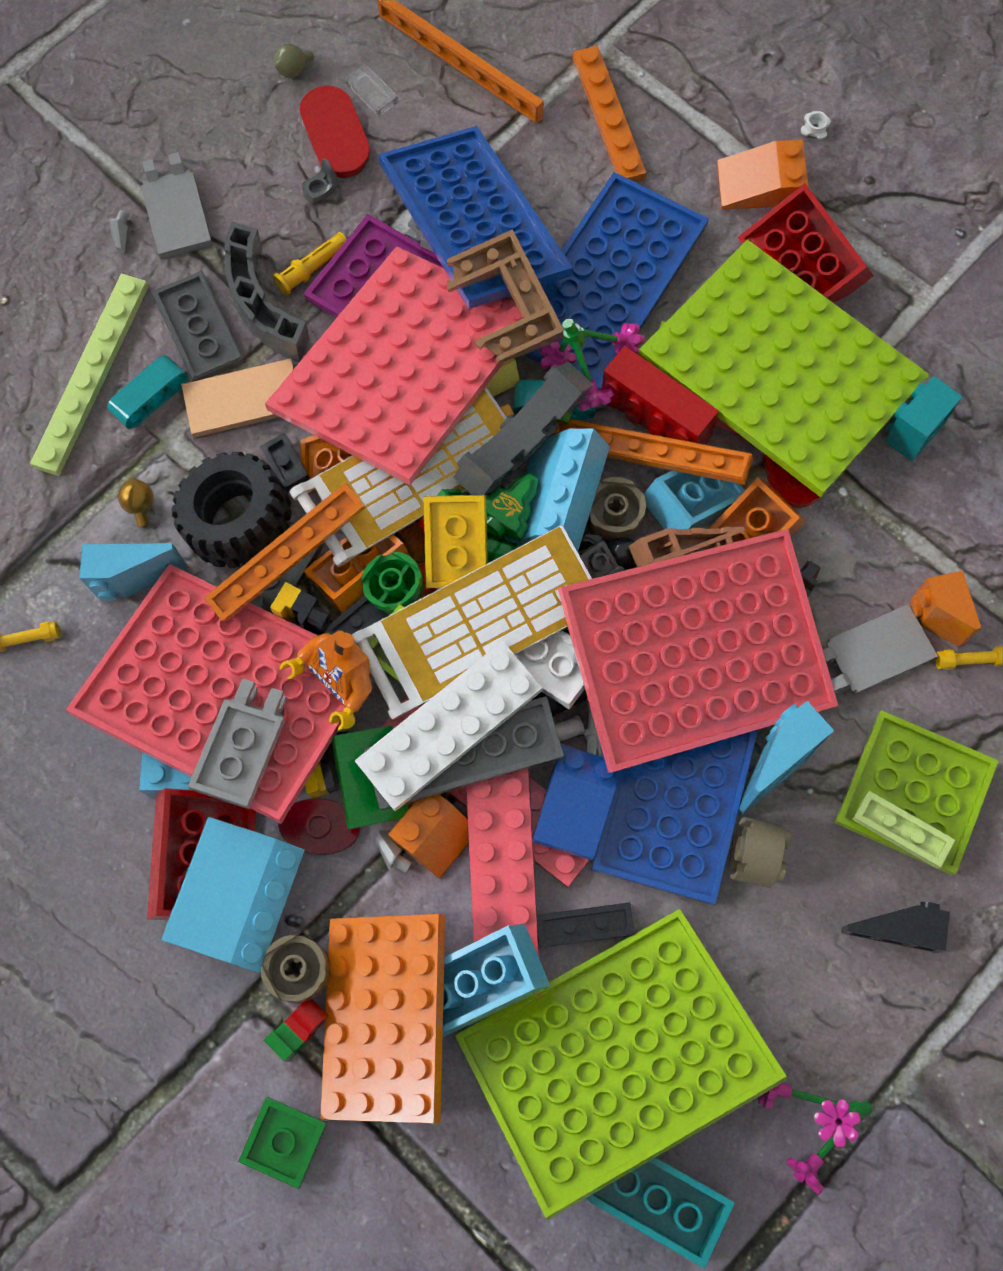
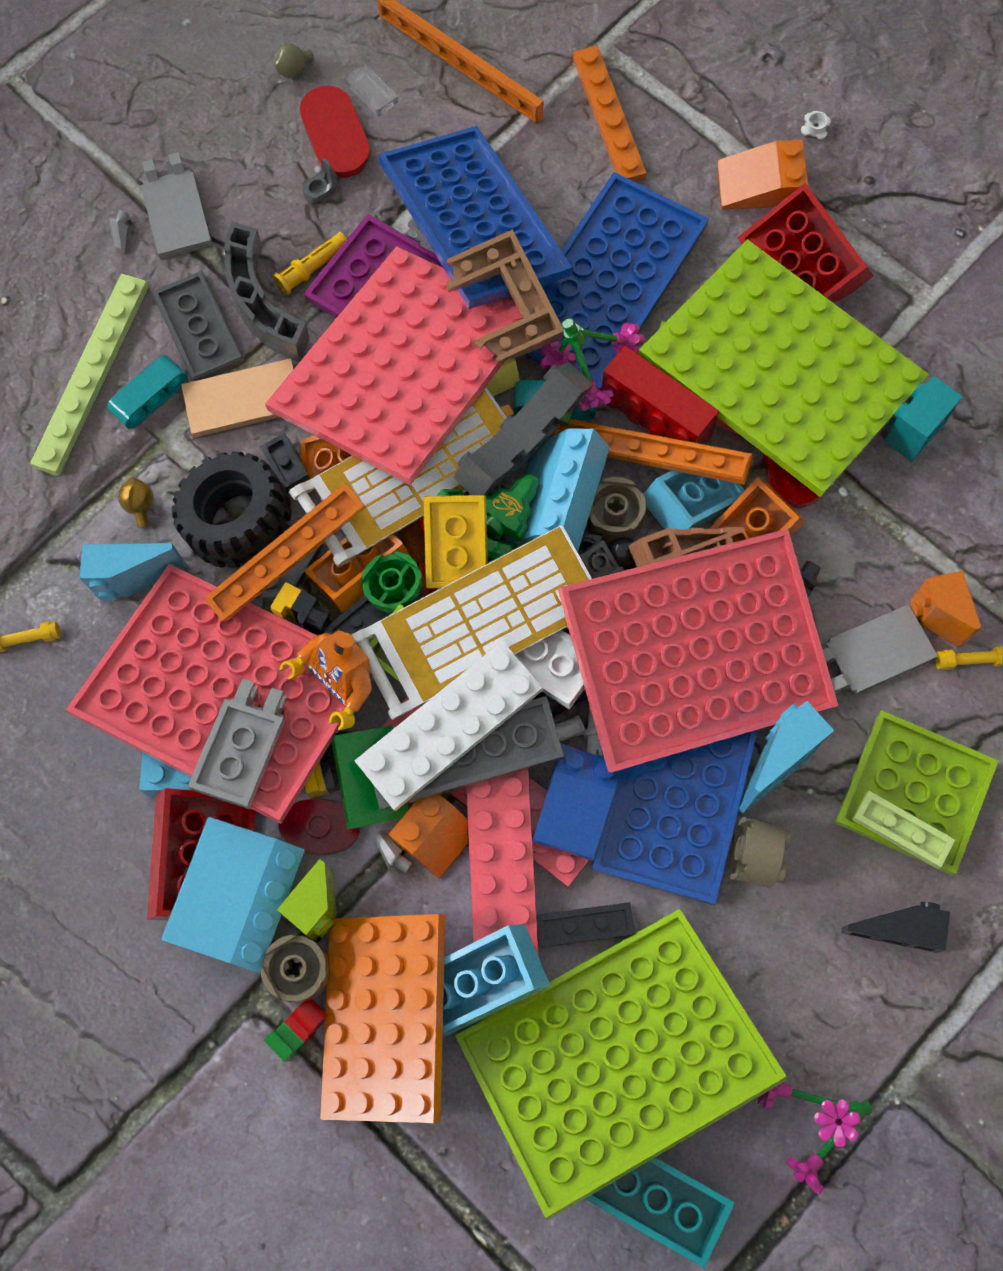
green plate [238,1097,327,1189] -> none
none -> lime slope [277,859,337,941]

